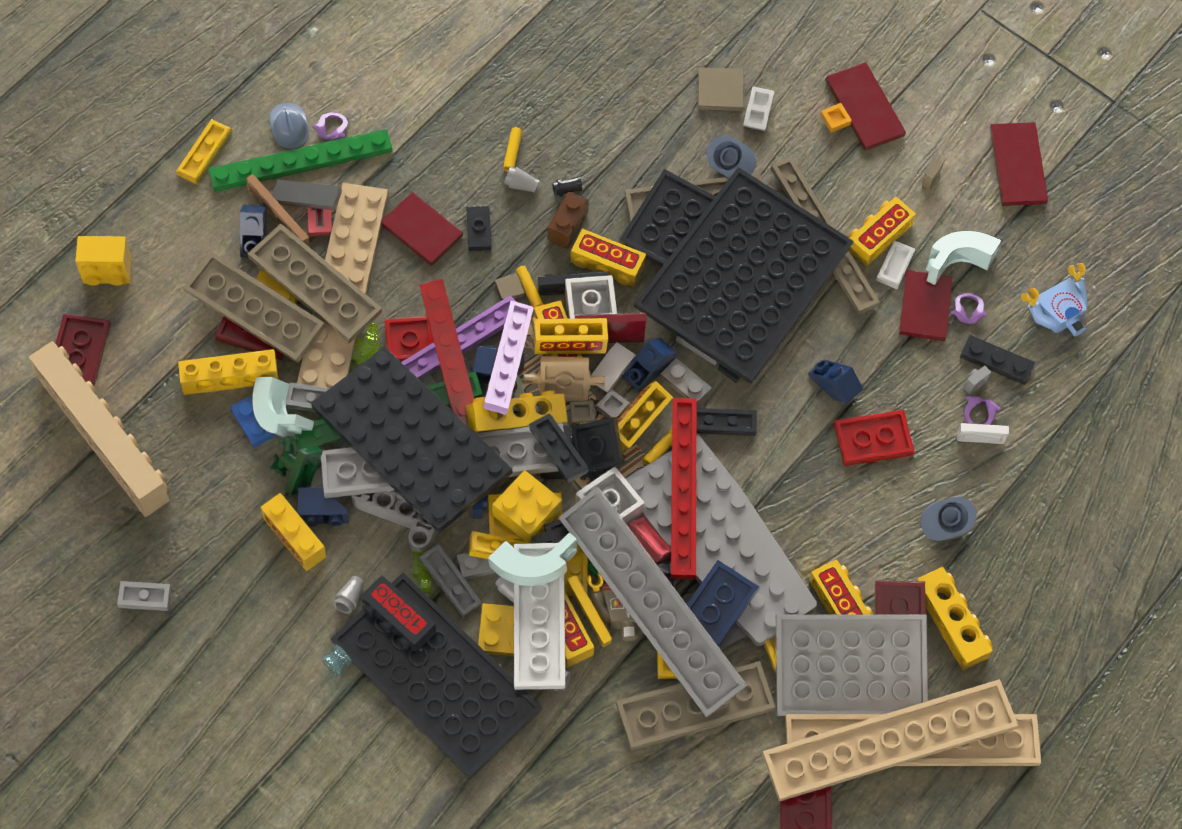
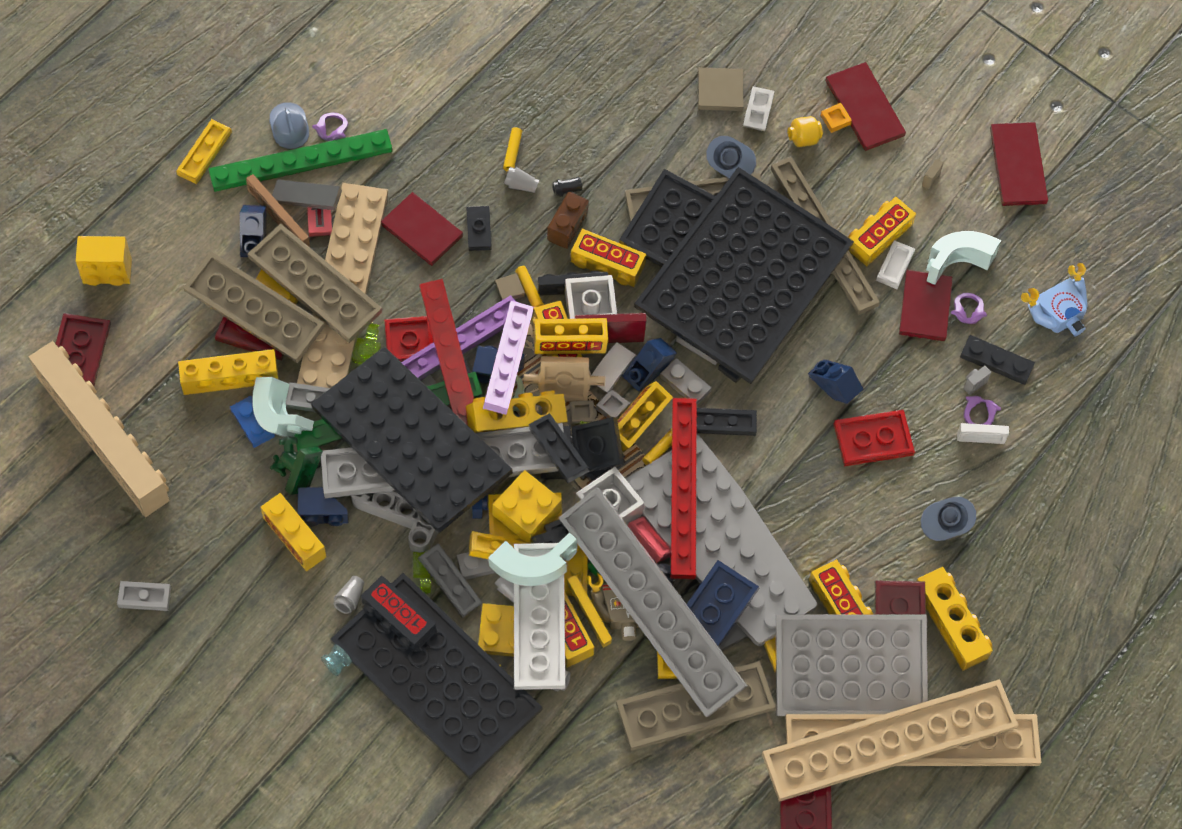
none -> yellow head [787,116,823,147]

